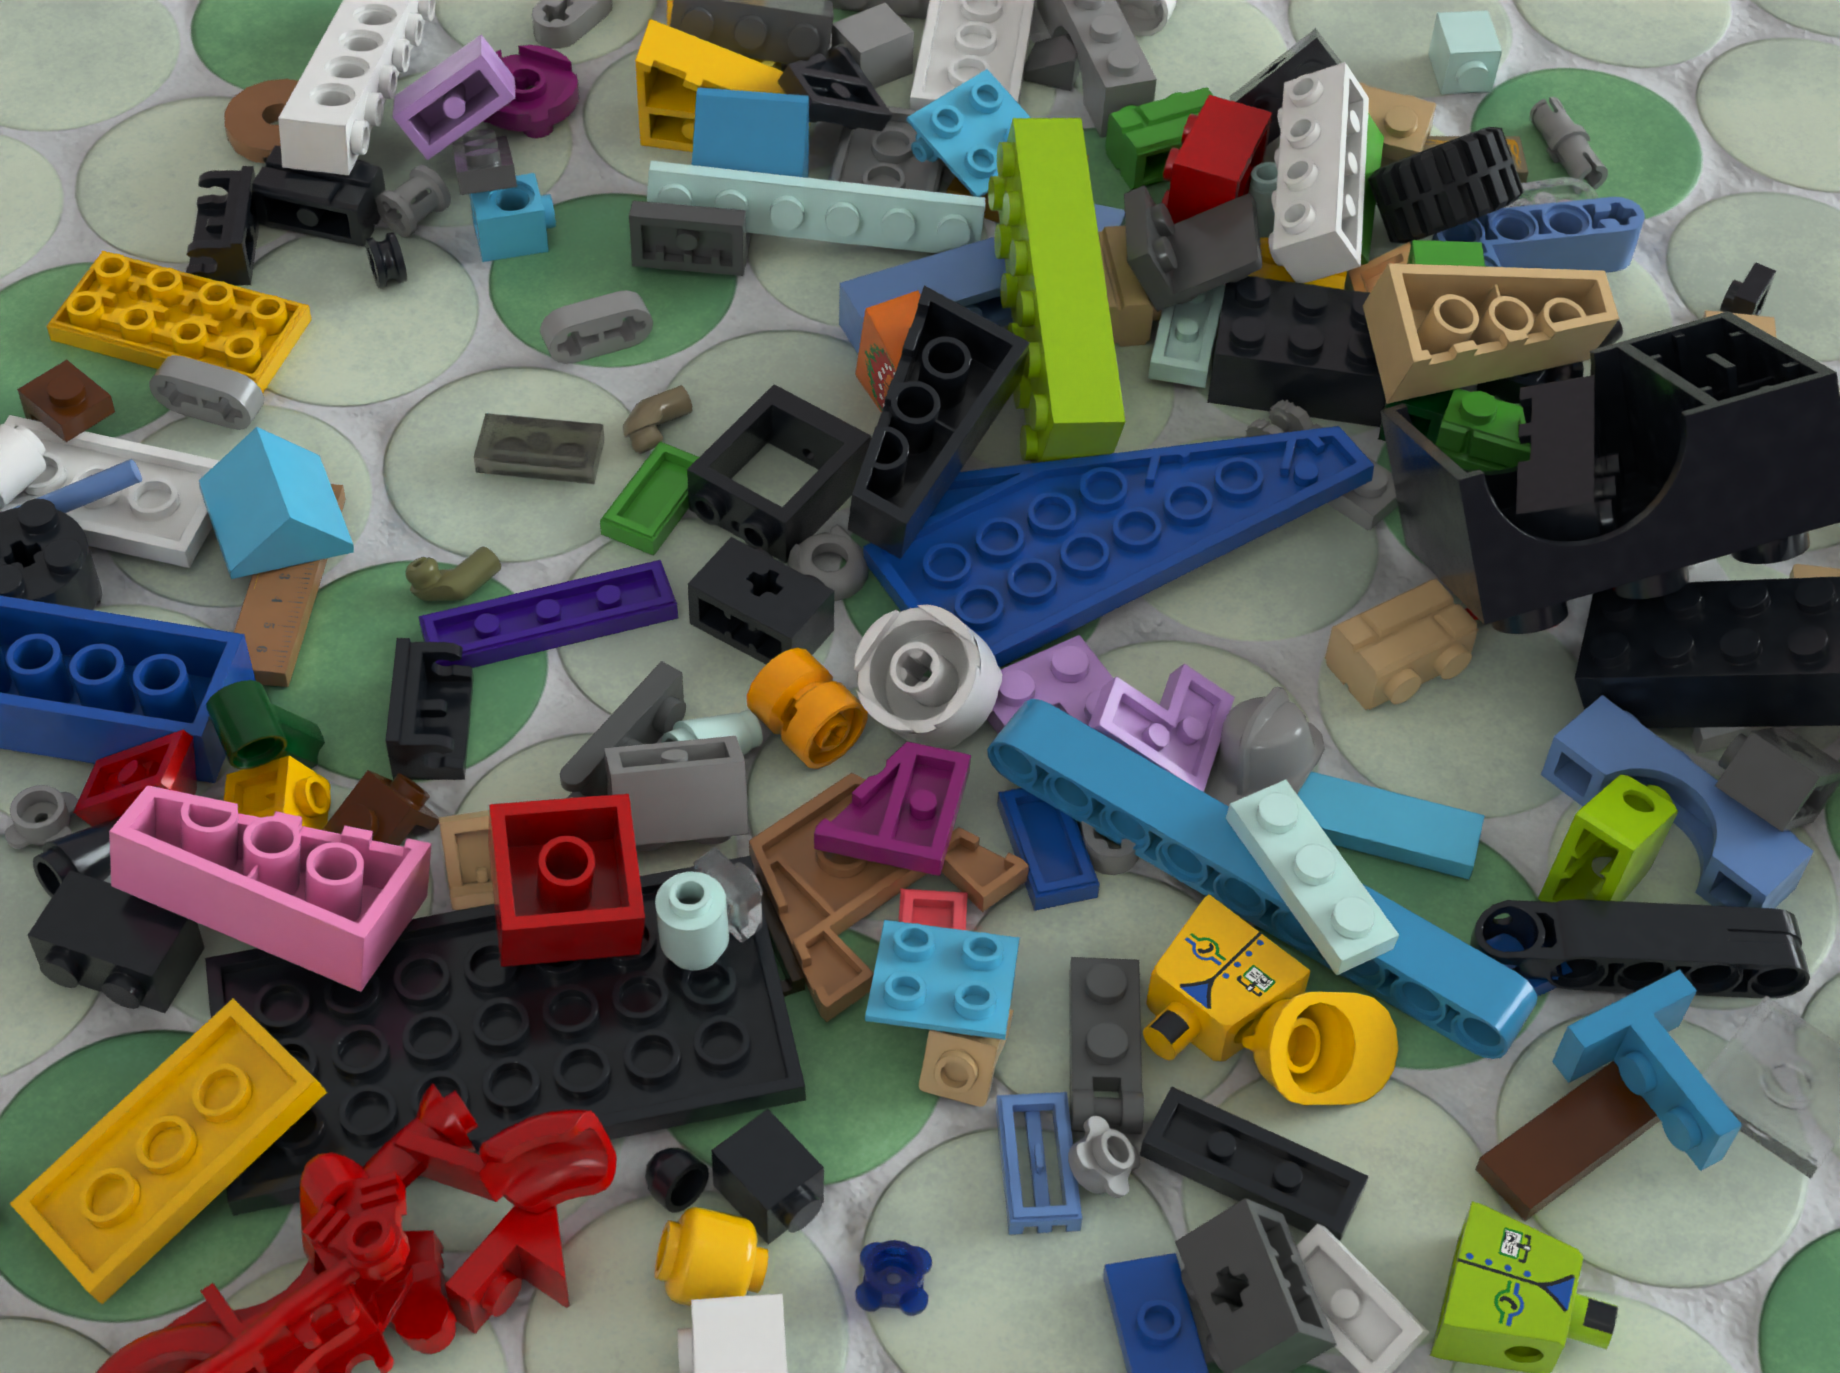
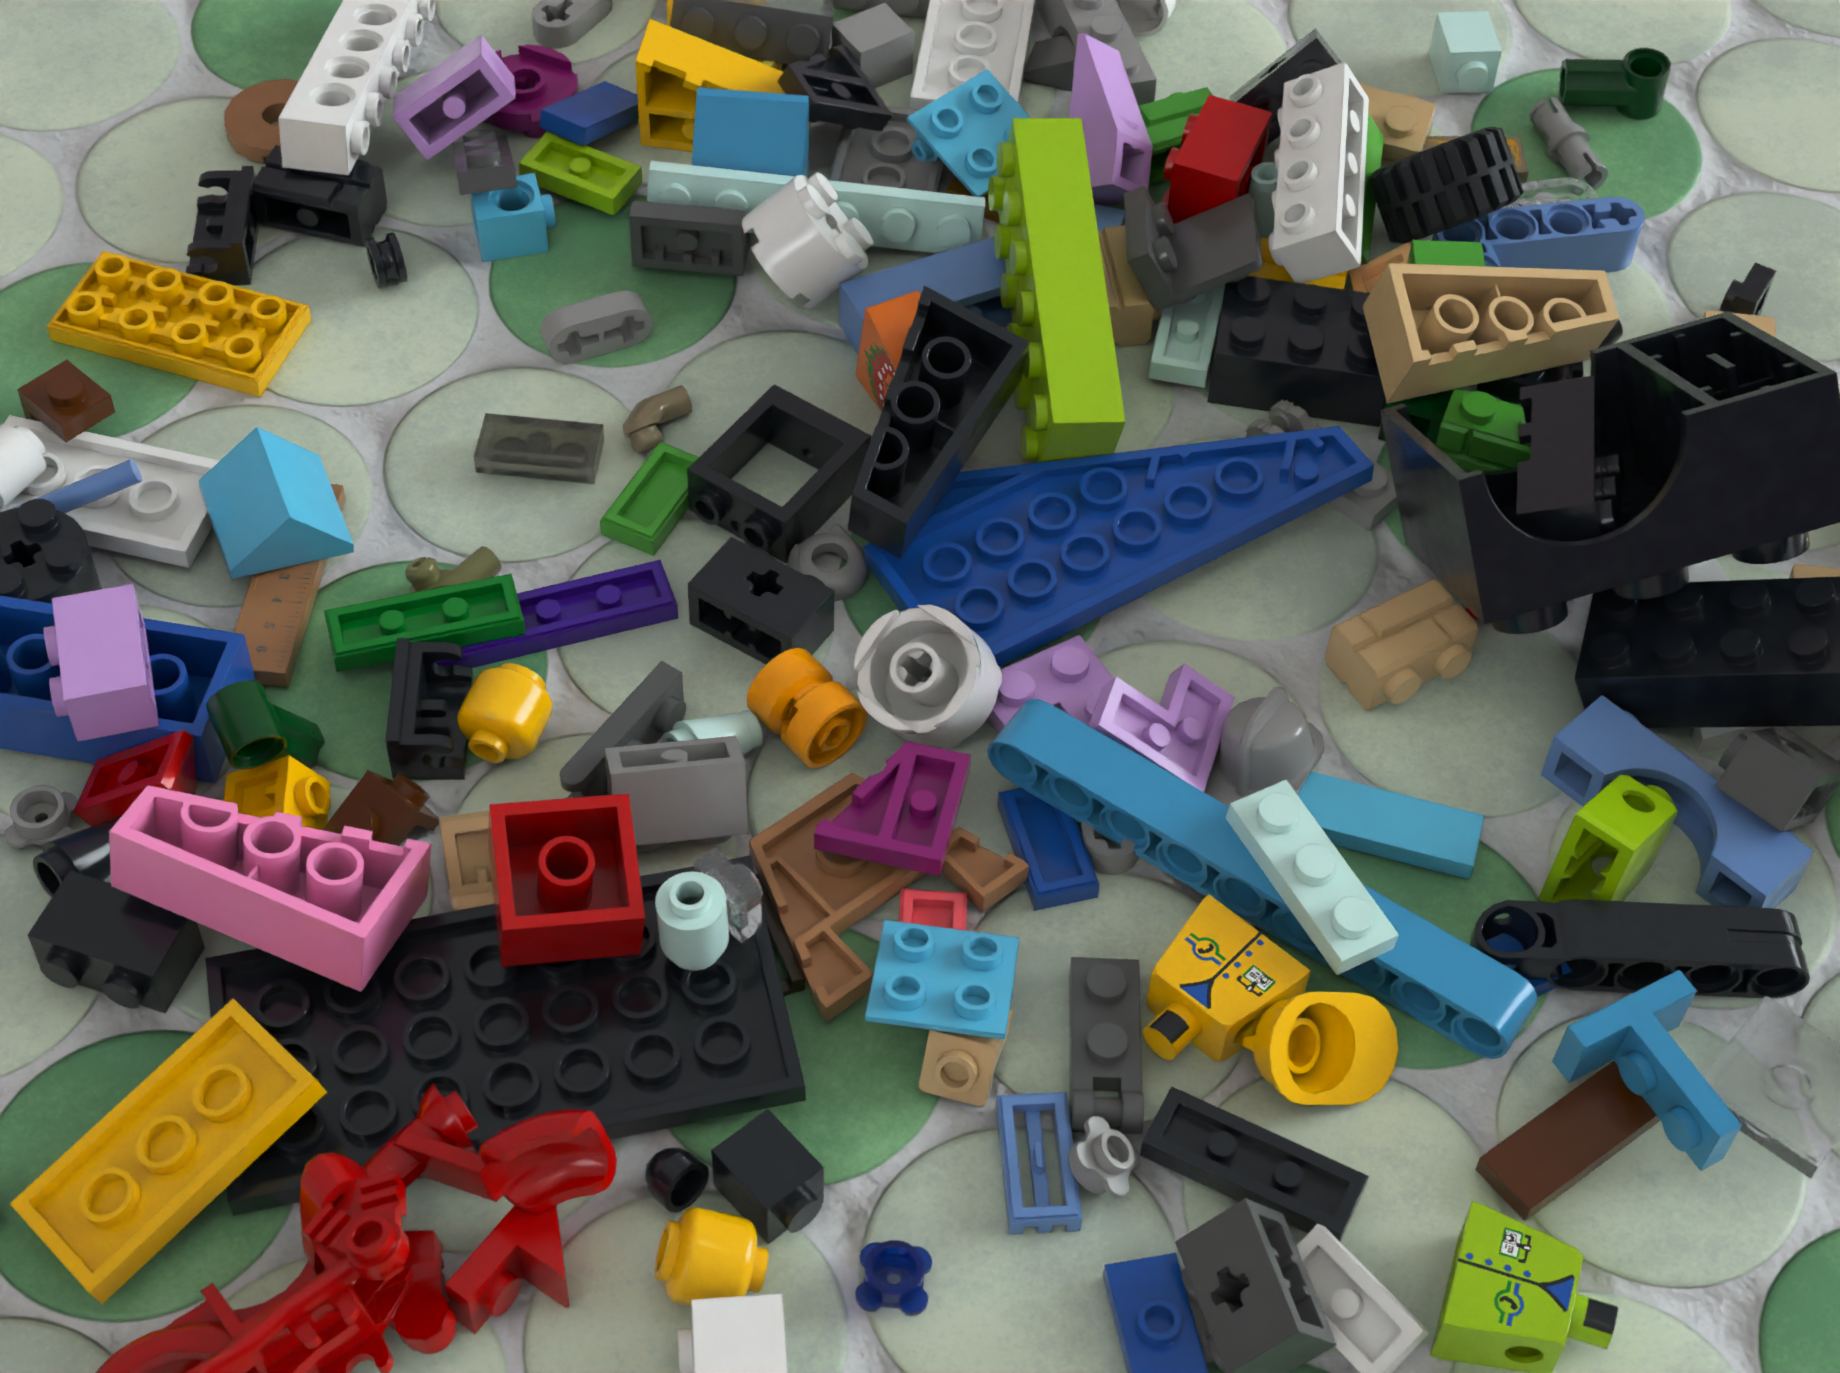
light grey beam [149,355,264,430] -> none
light grey bush [376,165,451,237] -> none
none -> lavender brick [43,584,159,742]
none -> green tile [324,573,526,672]
none -> yellow head [457,663,553,763]
none -> lime plate [518,132,643,216]
none -> blue tile [539,81,639,147]
none -> white brick [742,172,873,309]
none -> lavender slope [1068,33,1153,206]
none -> dark green piece [1559,48,1671,120]

